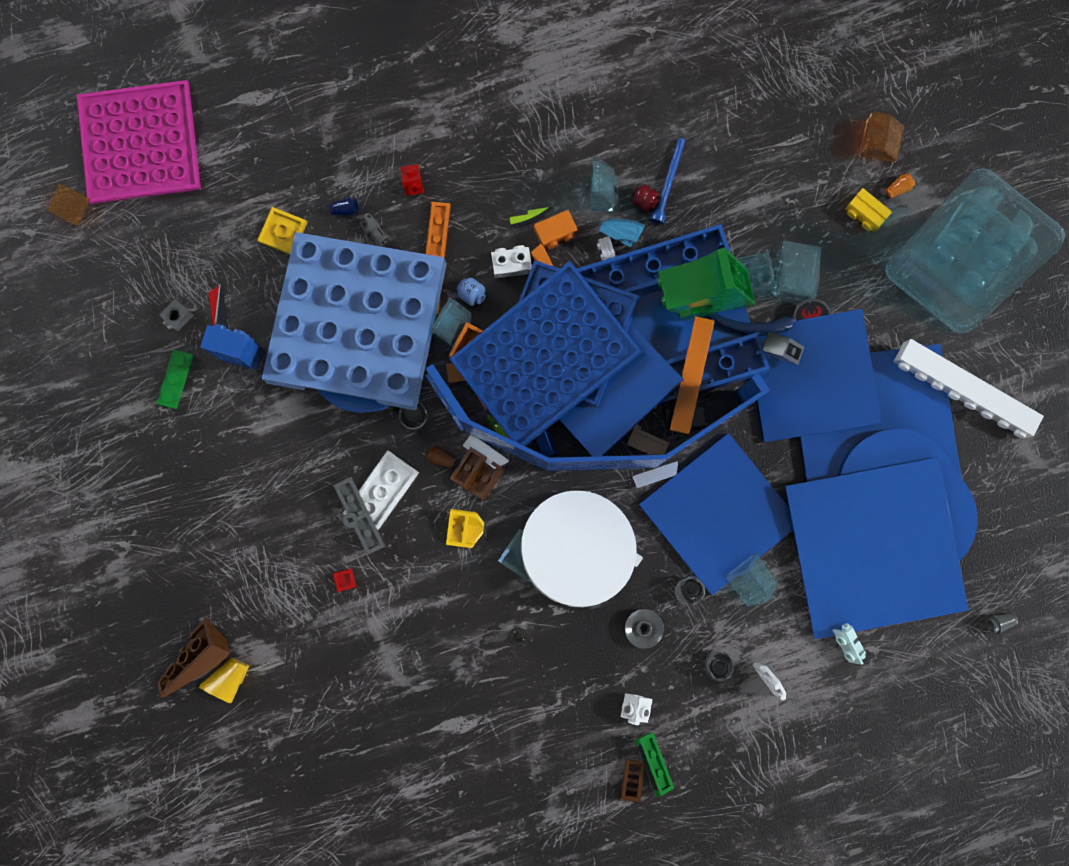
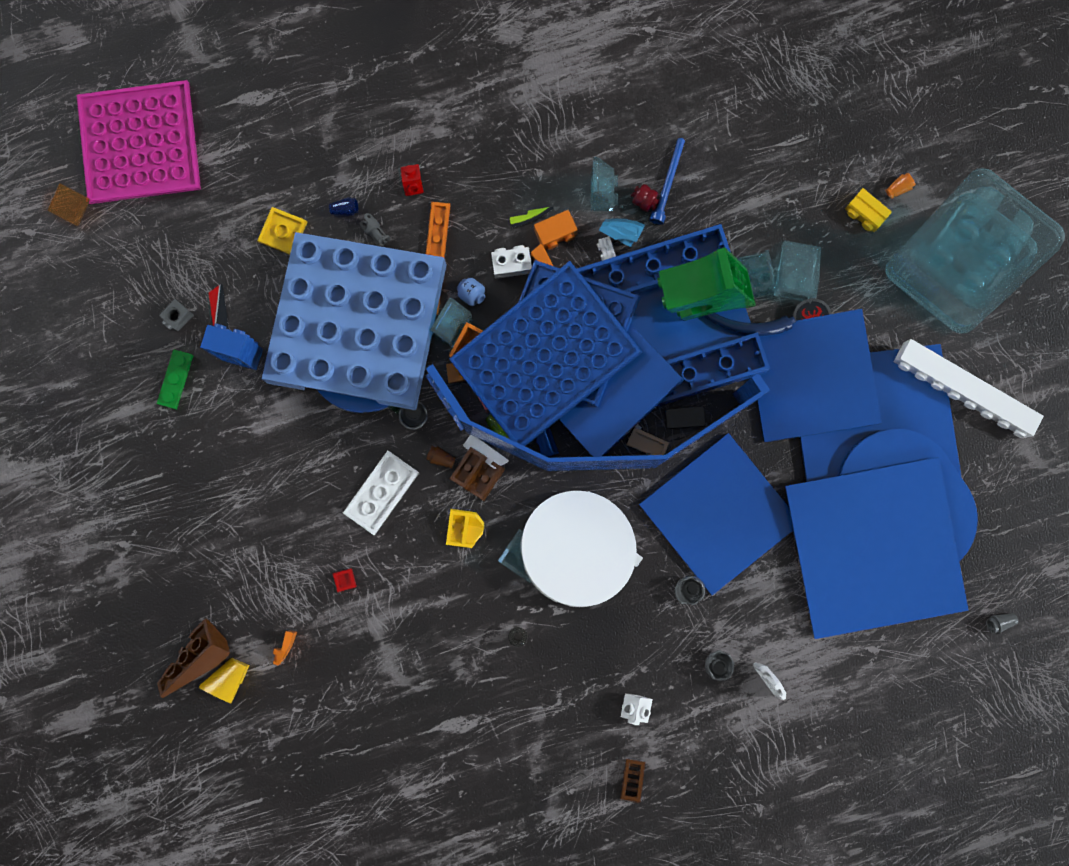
dark grey hinge [333,477,385,555] -> none
dark grey dish [625,609,664,649] -> none
white sticker [633,461,678,488] -> none
green plate [635,732,674,797] -> none
orange tile [670,316,714,435] -> none
clear light blue slope [725,553,778,607] -> none
dark grey brick [762,332,805,365] -> none
light aqua hinge [832,623,866,665] -> none
clear orange slope [860,111,904,162] -> none
none -> orange slope [273,630,297,665]

